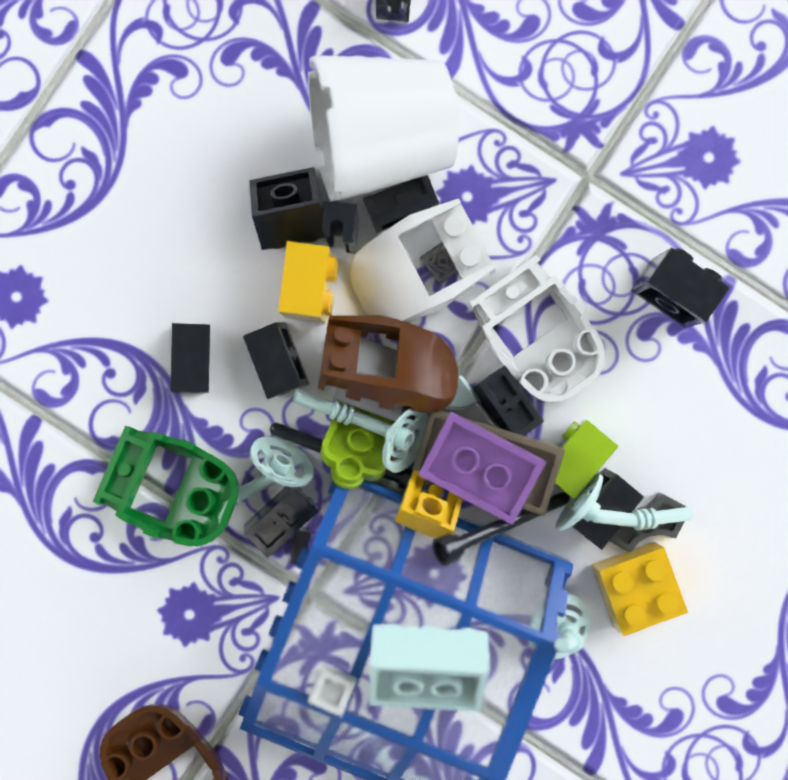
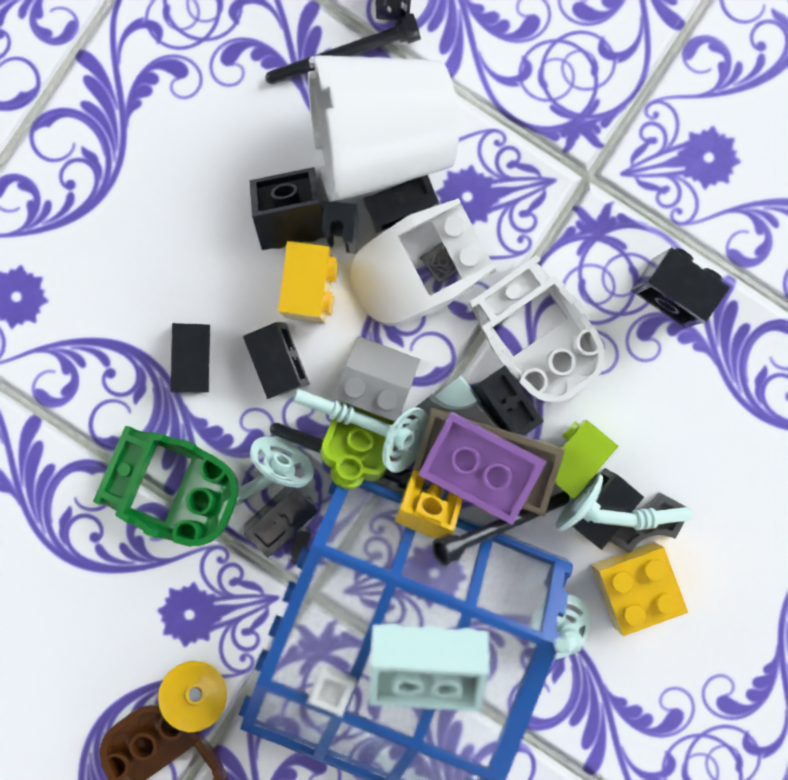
reddish brown slope [318,315,458,412] -> none
none -> yellow dish [158,661,227,732]
none -> black piece [265,13,421,85]

